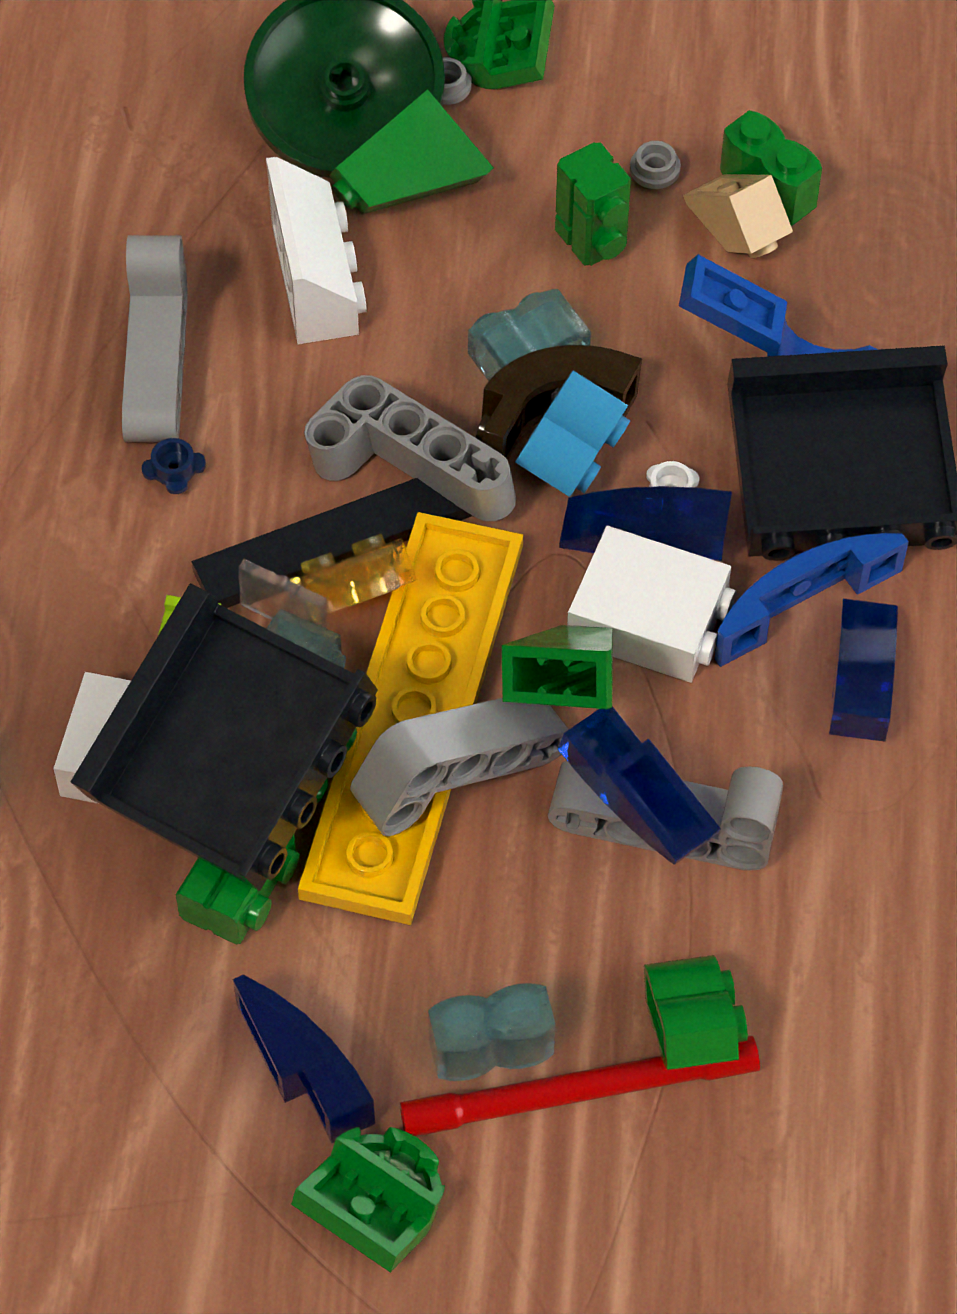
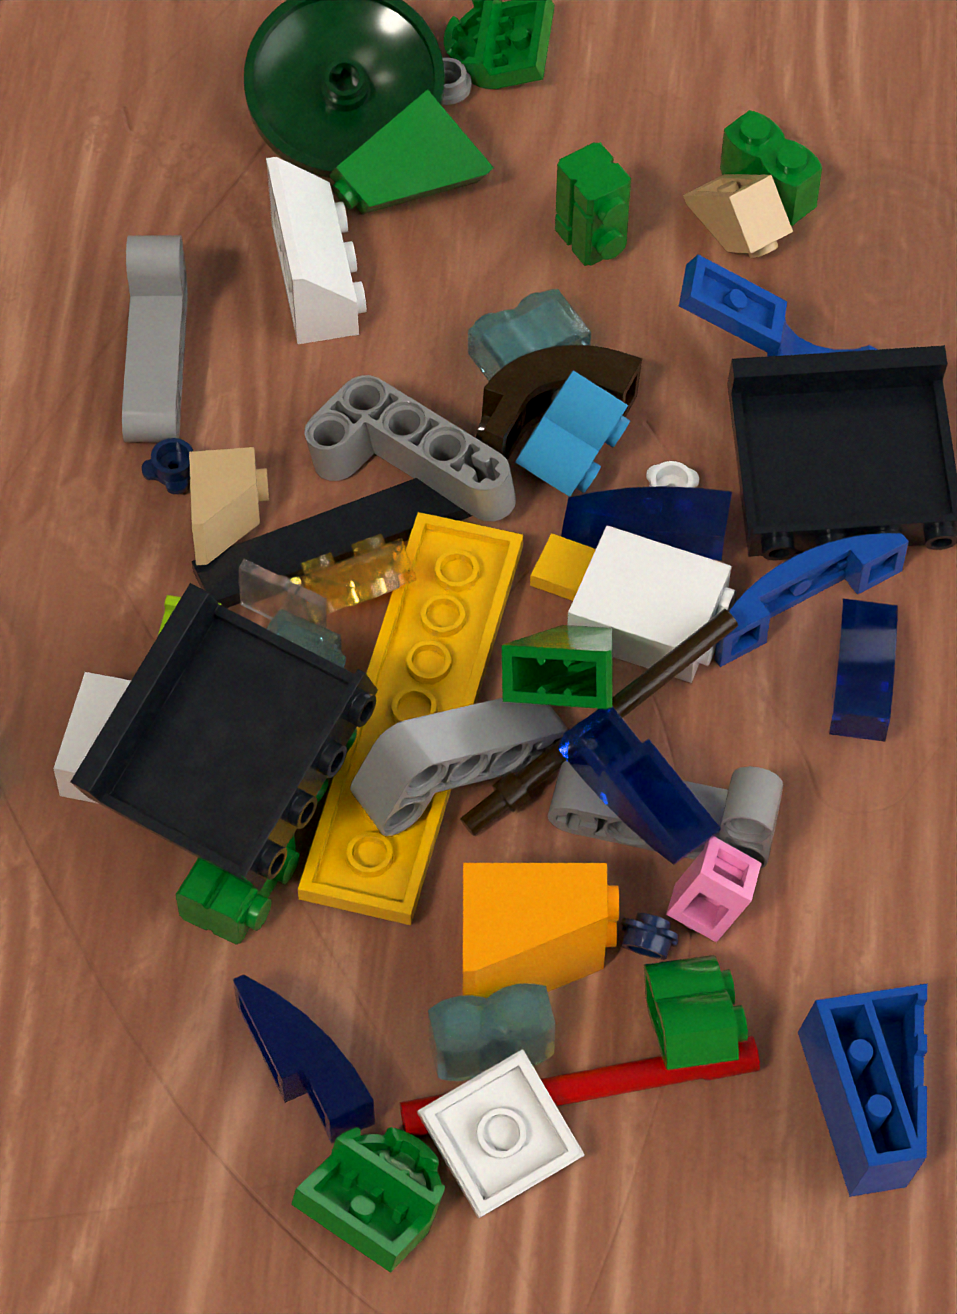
light grey plate [630,141,681,189] -> none
none -> tan slope [189,447,269,565]
none -> white tile [417,1049,585,1219]
none -> dark brown bar [460,609,738,836]
none -> light orange slope [463,863,619,1022]
none -> yellow tile [530,533,596,601]
none -> dark blue plate [621,913,679,960]
none -> bright pink brick [666,835,761,943]
none -> blue wedge [798,983,928,1197]

